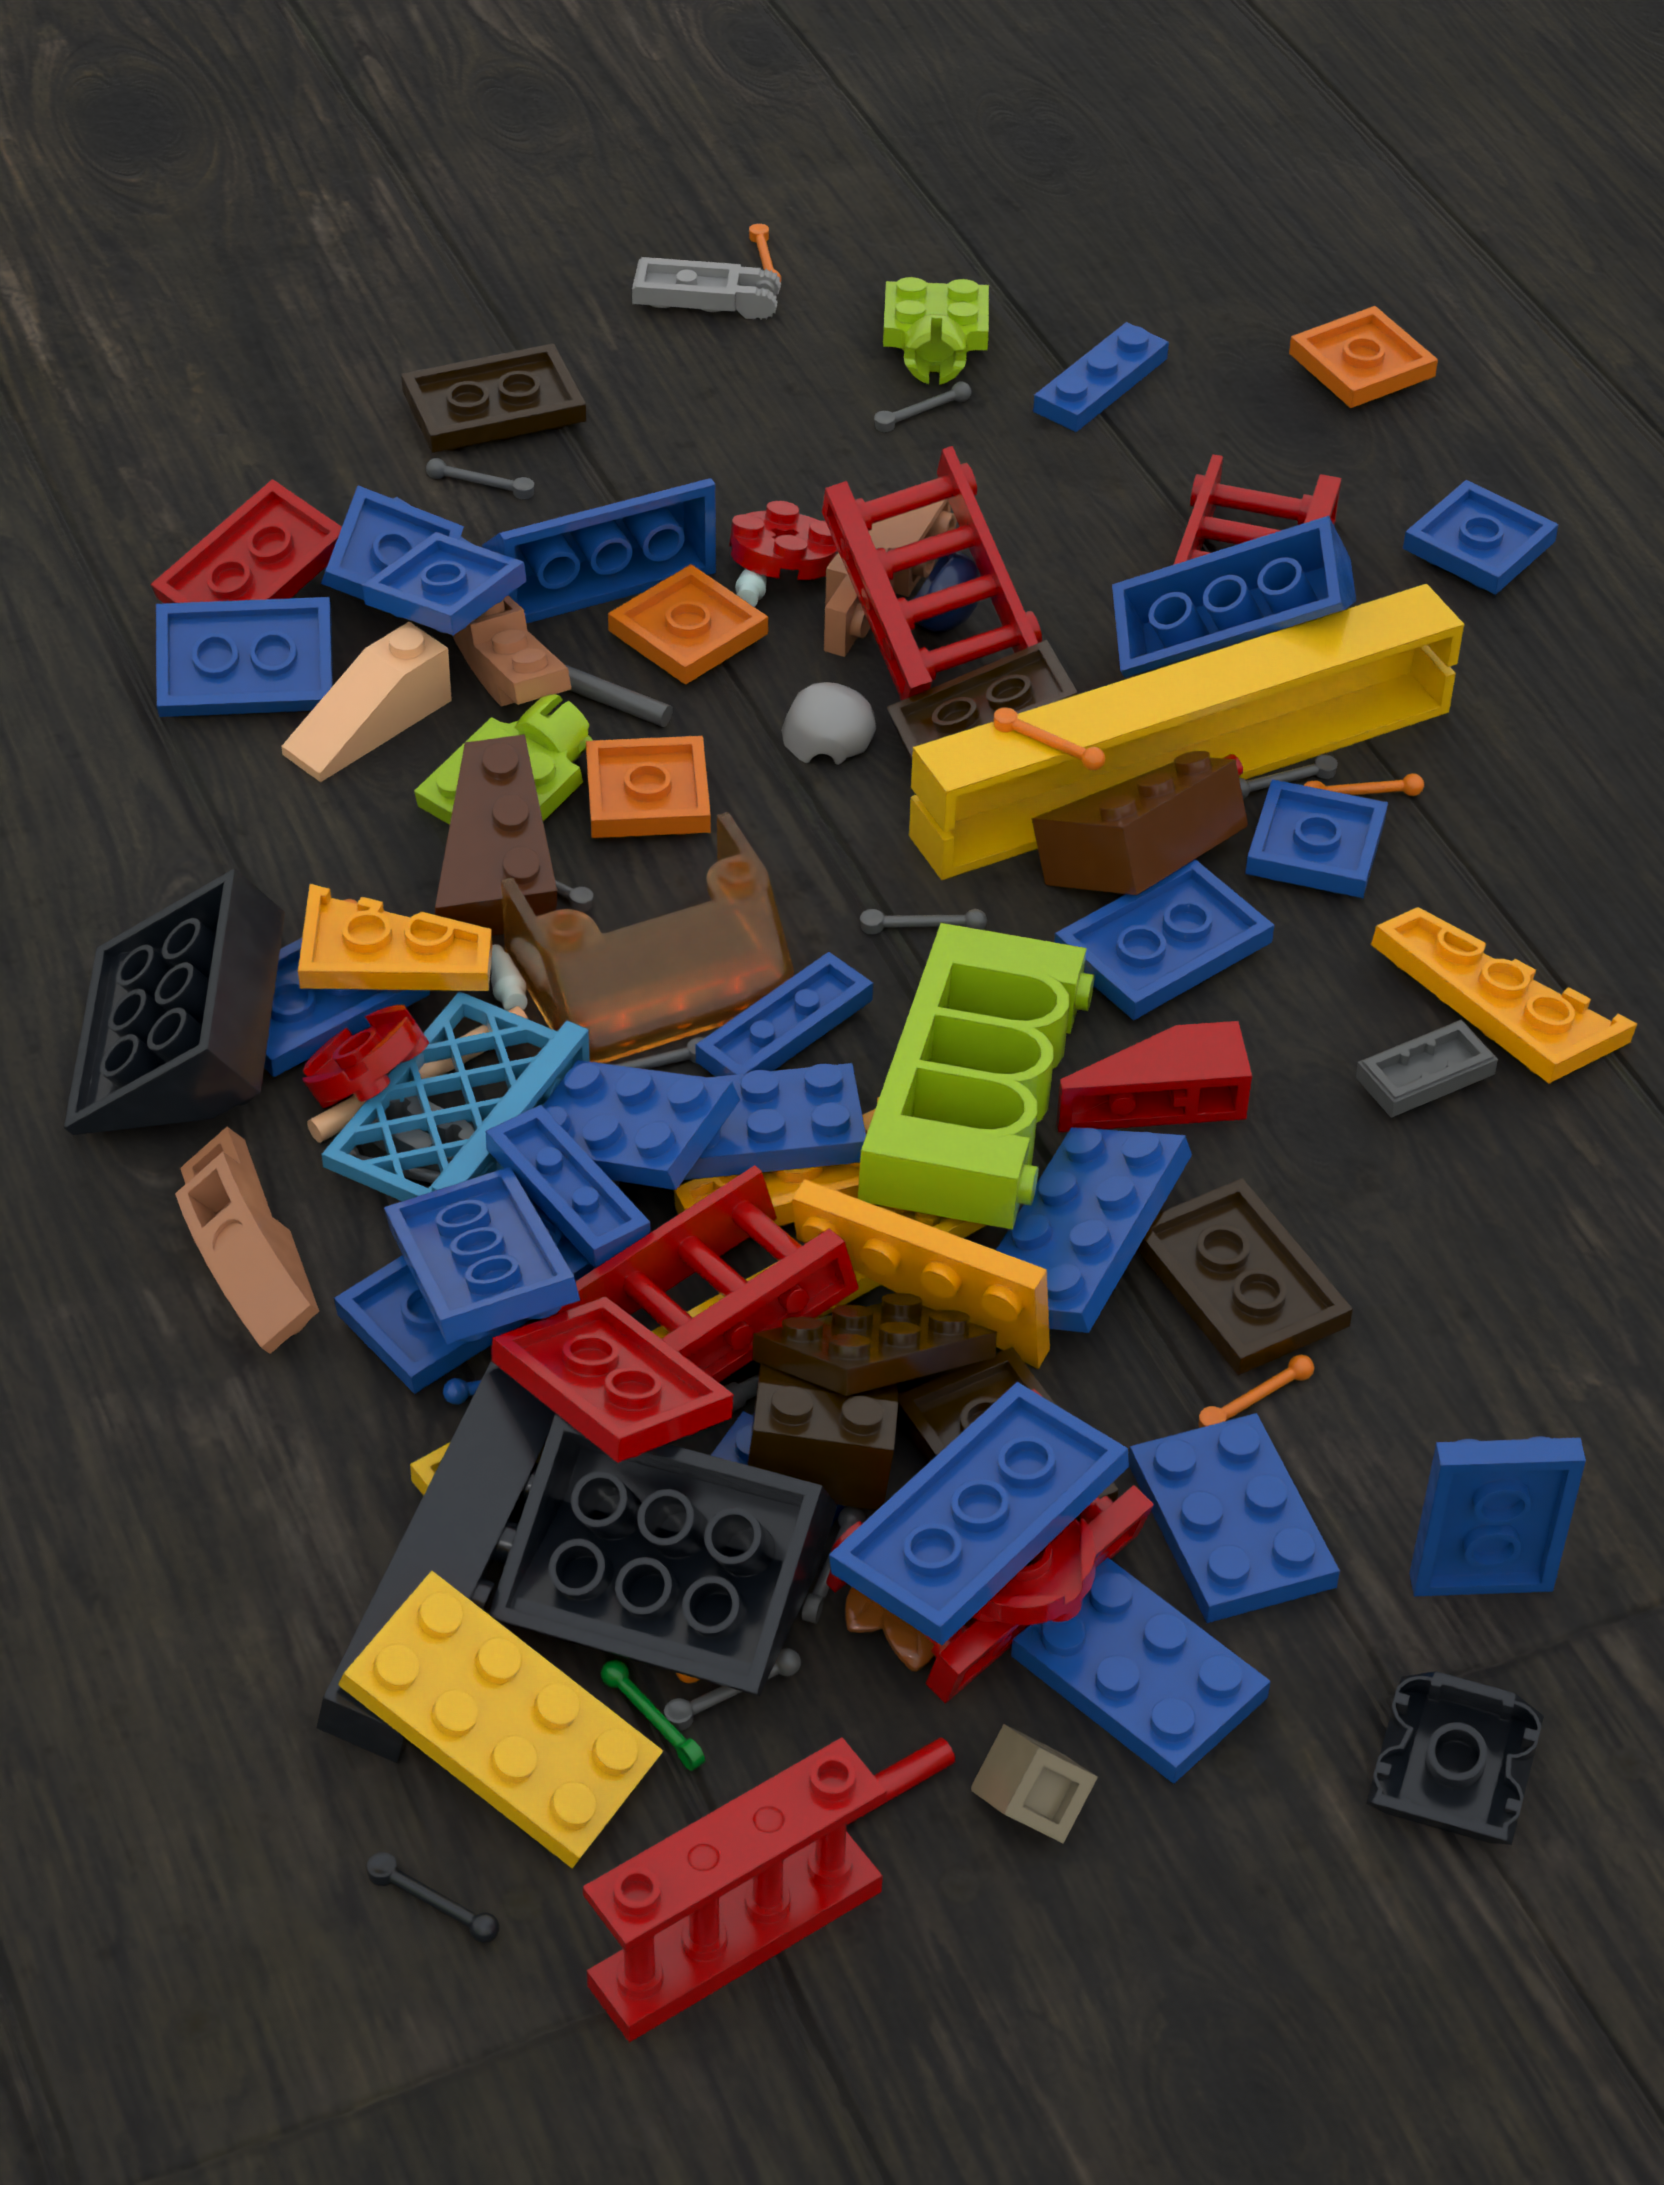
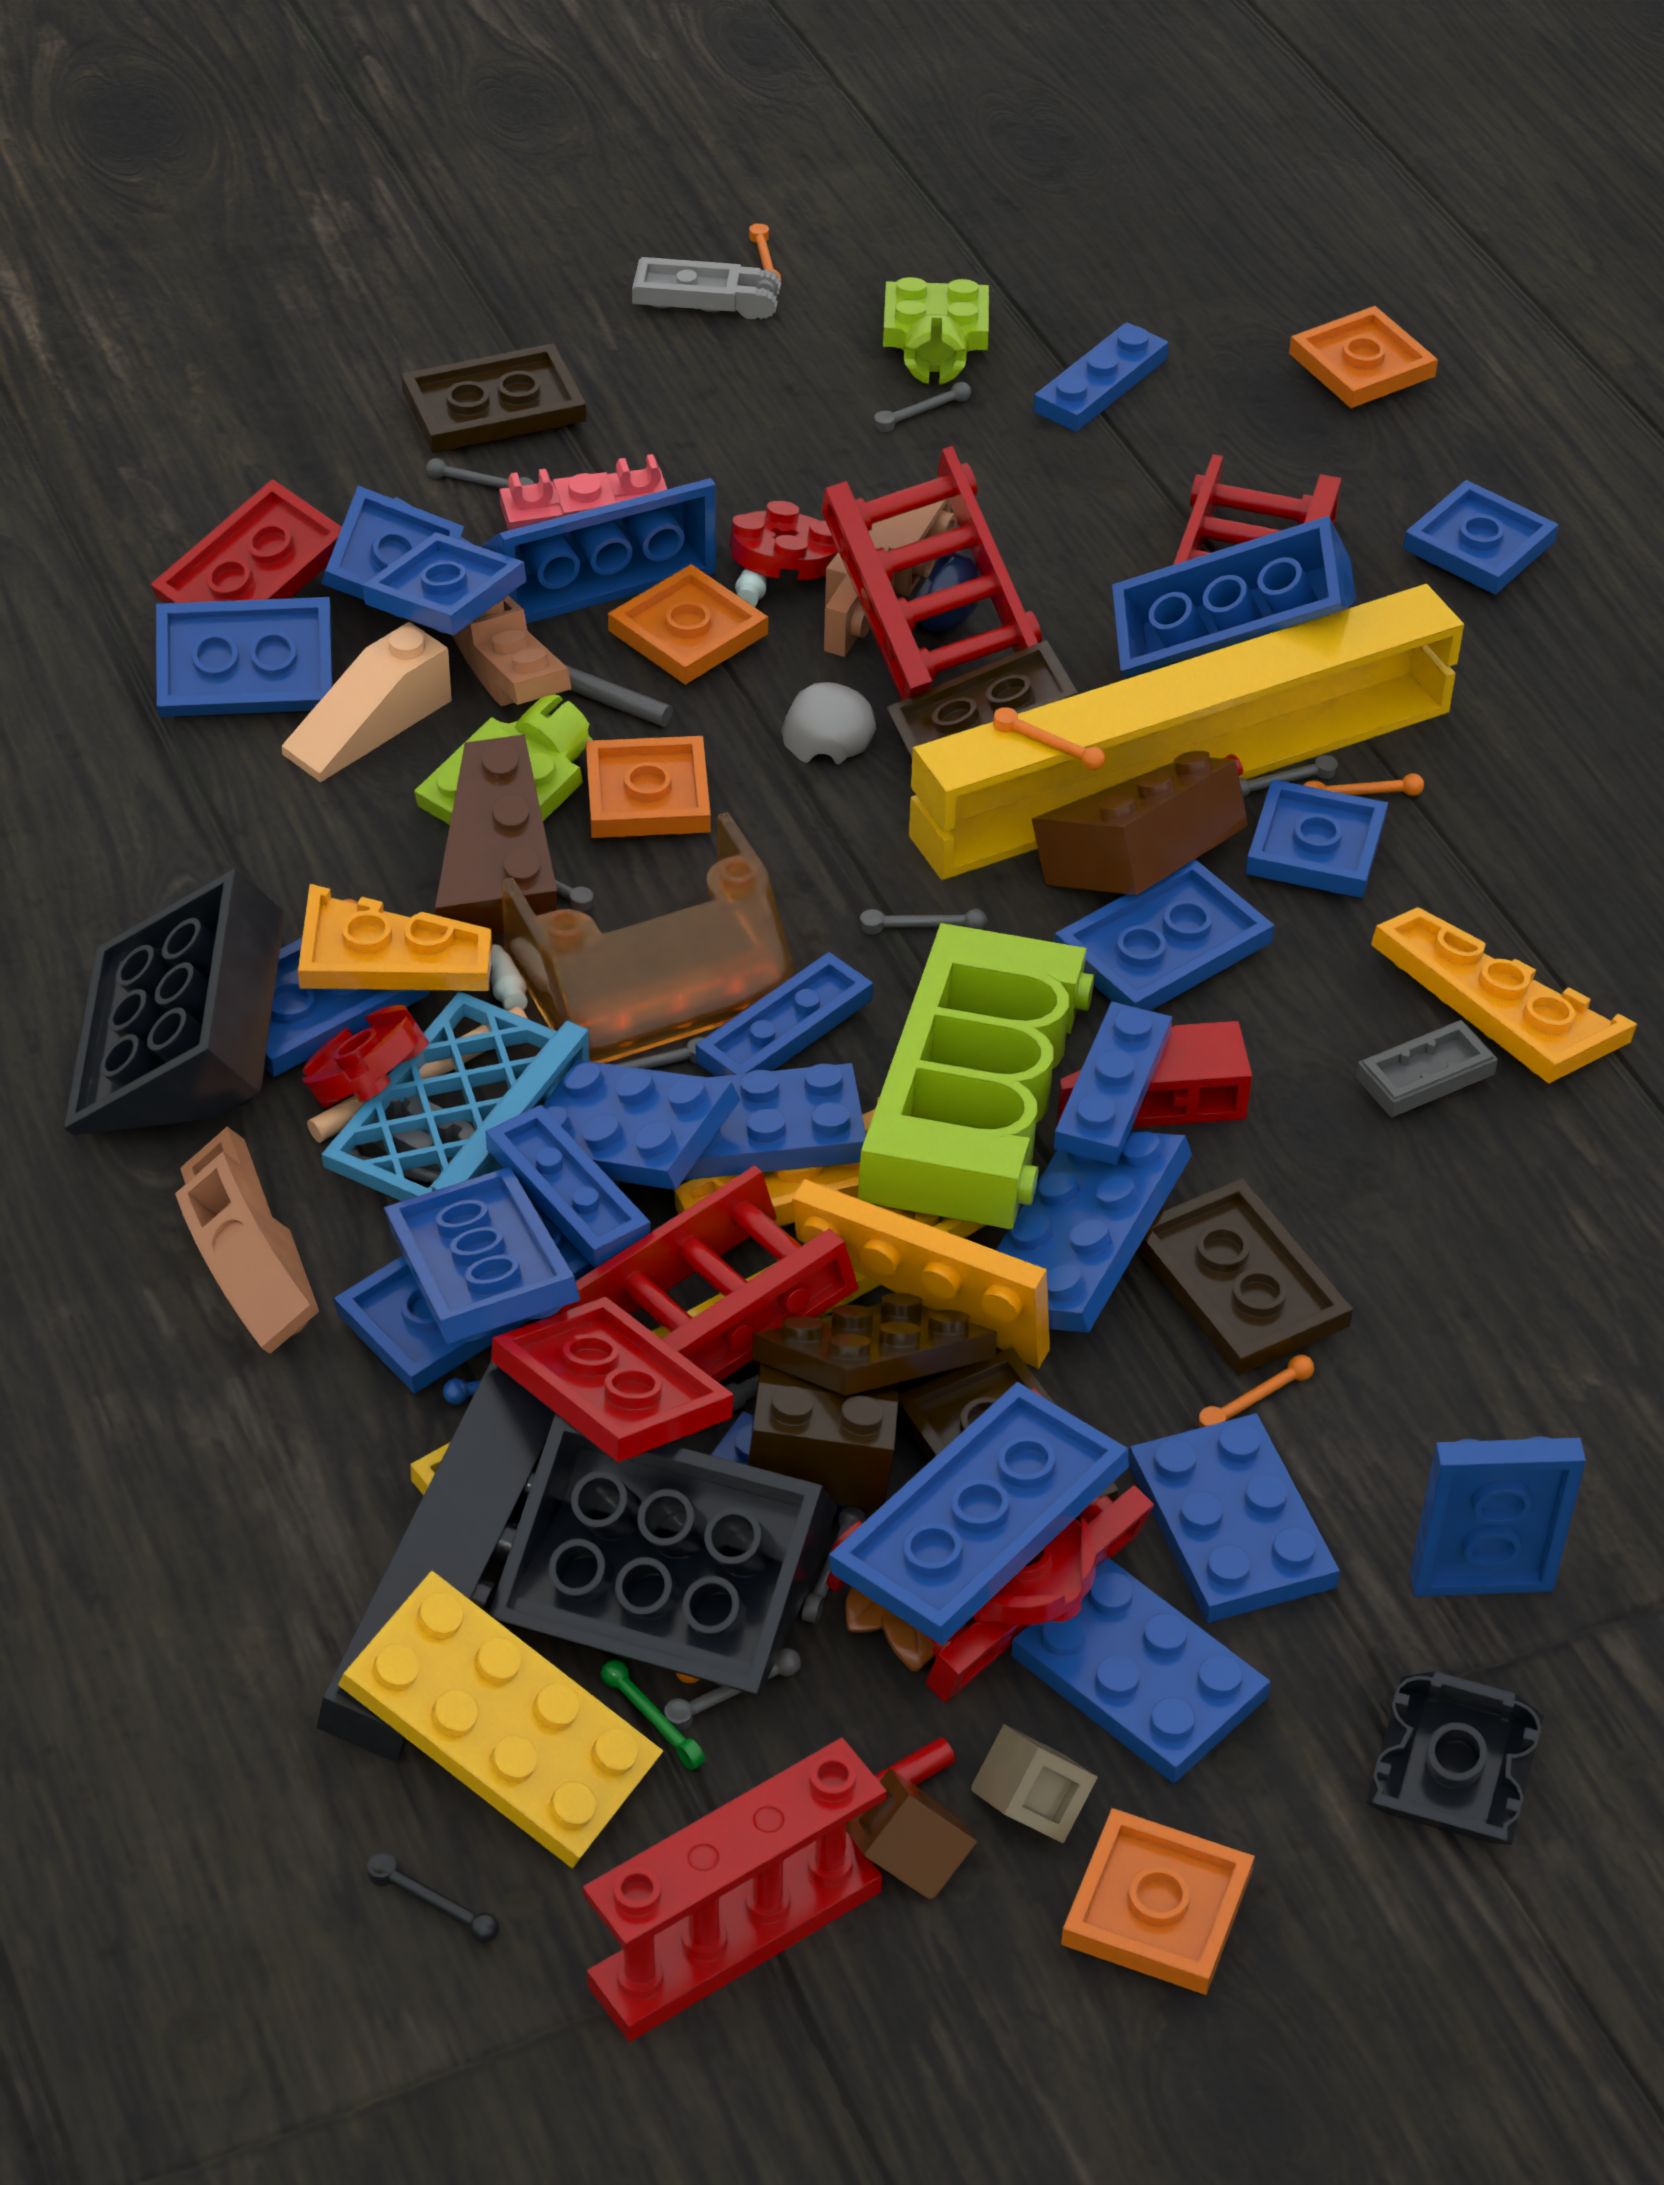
none -> coral plate [499,454,667,531]
none -> reddish brown panel [846,1768,977,1899]
none -> blue plate [1054,1001,1172,1165]
none -> orange plate [1061,1808,1255,1995]

